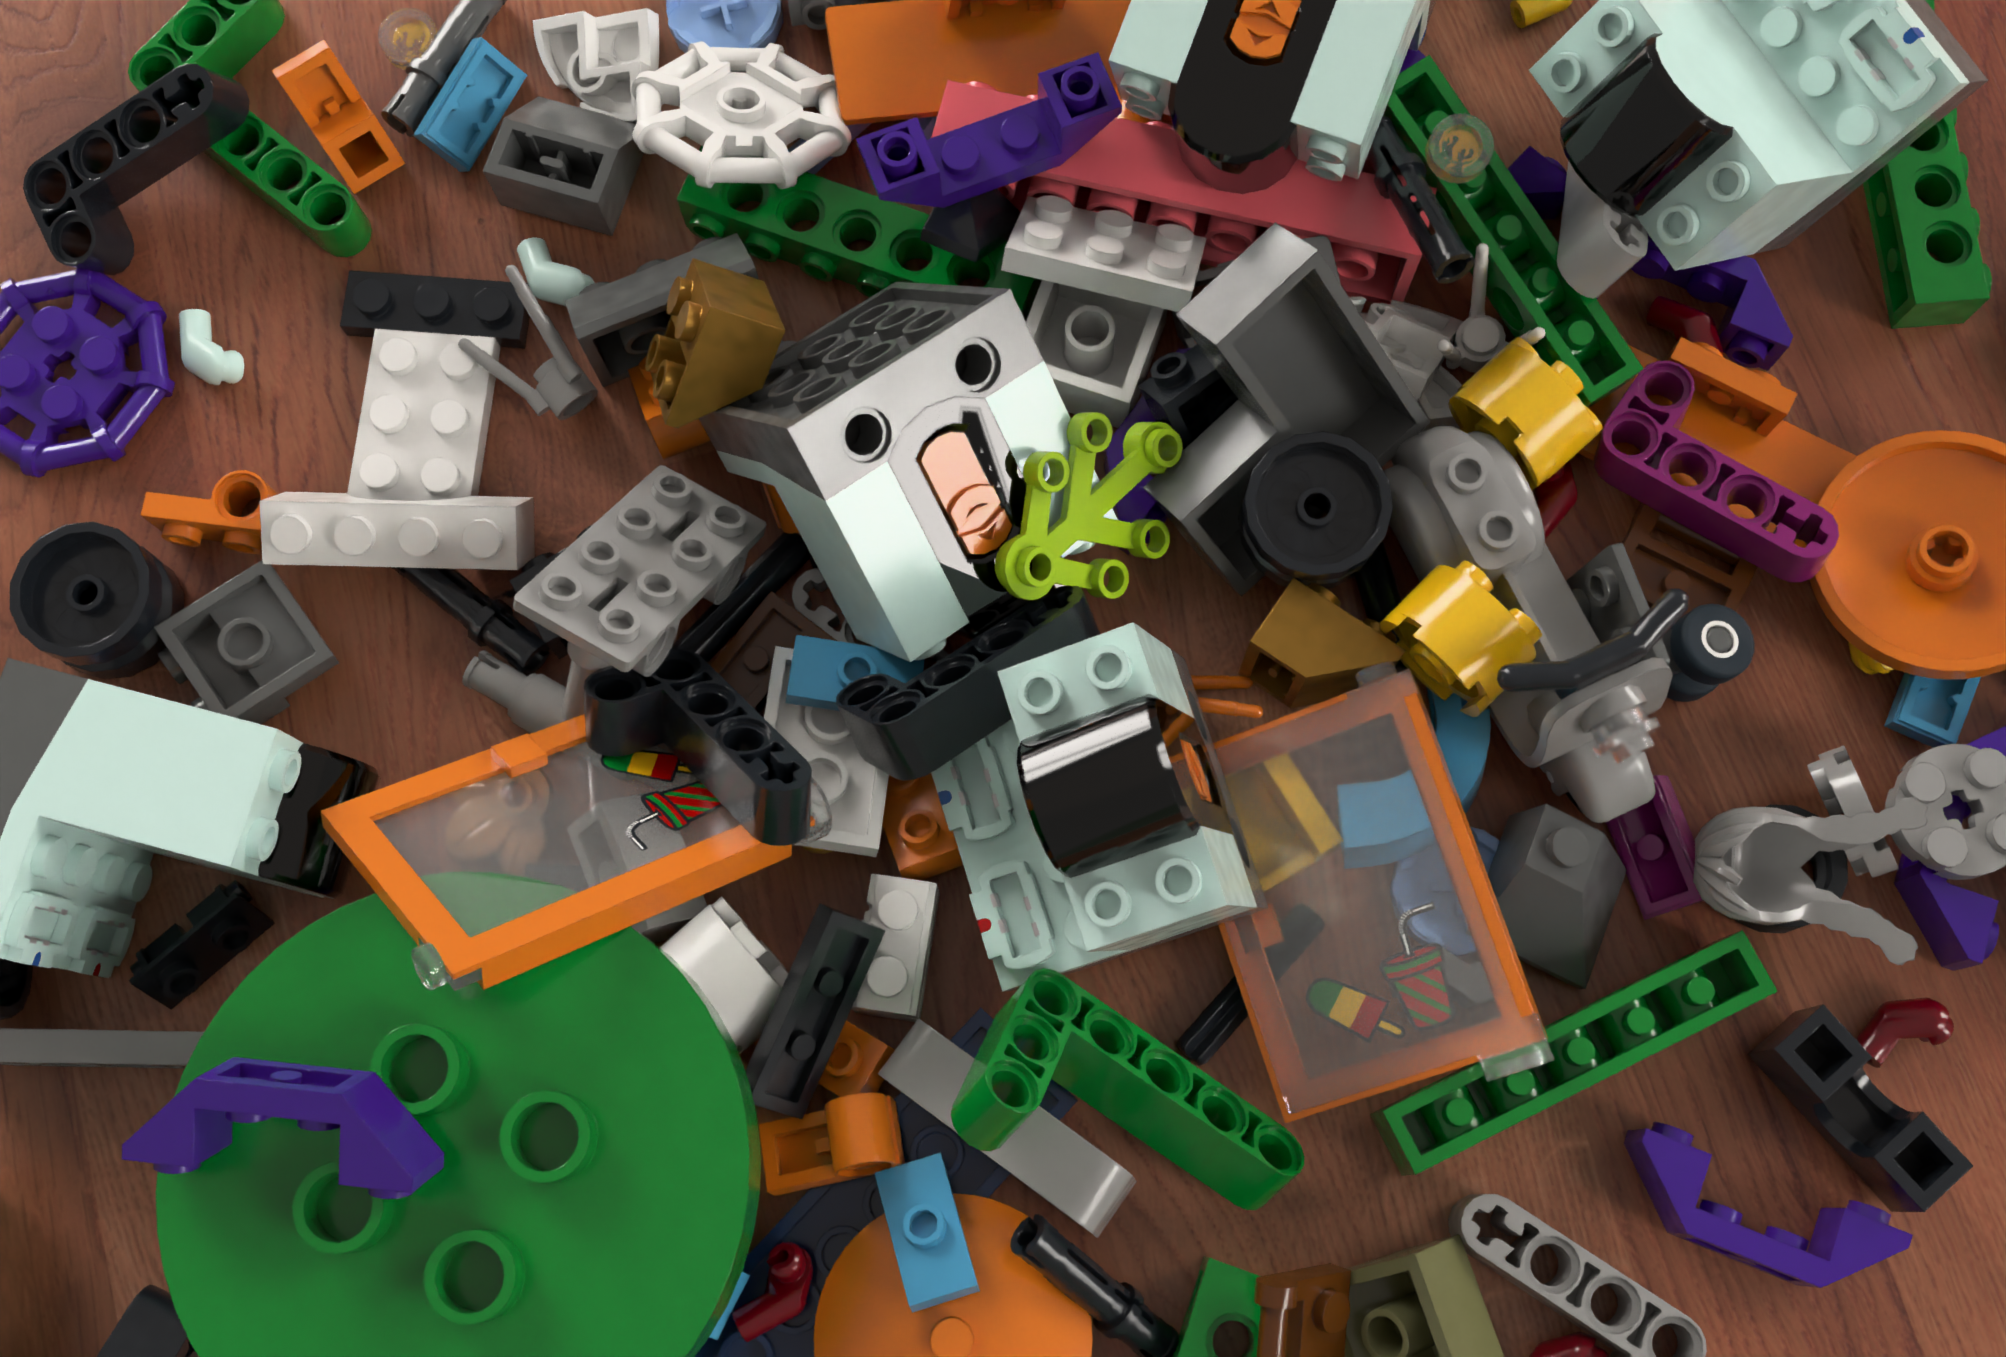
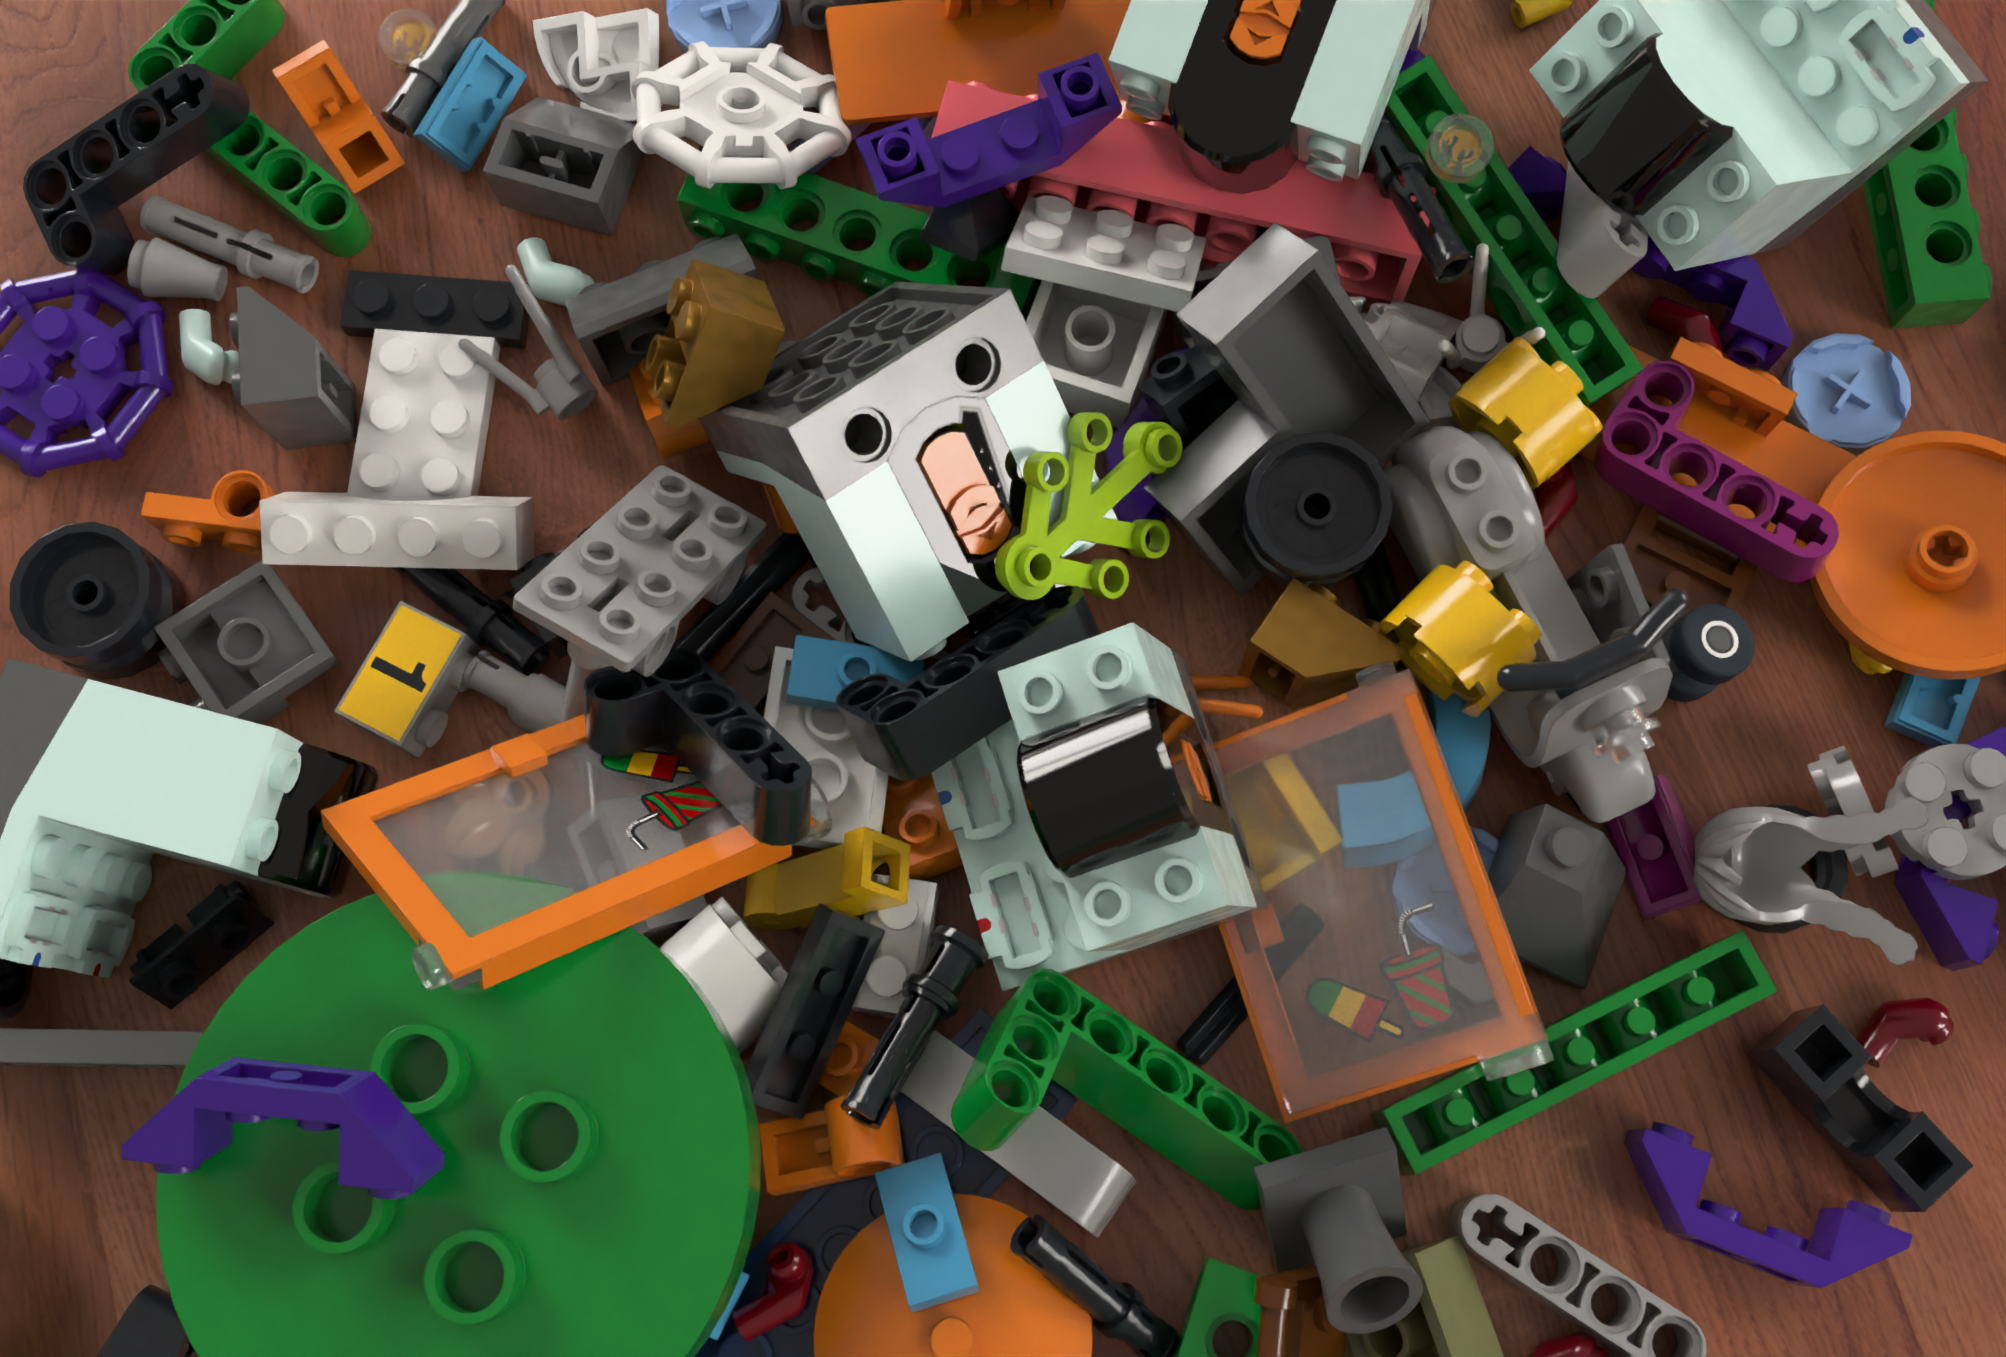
none -> light grey cone [127,237,228,301]
none -> light grey pin [140,195,319,294]
none -> dark grey slope [229,286,358,450]
none -> brick [334,601,482,759]
none -> yellow leg [743,826,911,930]
none -> black pin [840,925,989,1130]
none -> dark grey plant [1254,1127,1423,1334]
none -> light blue tile [1781,333,1911,455]

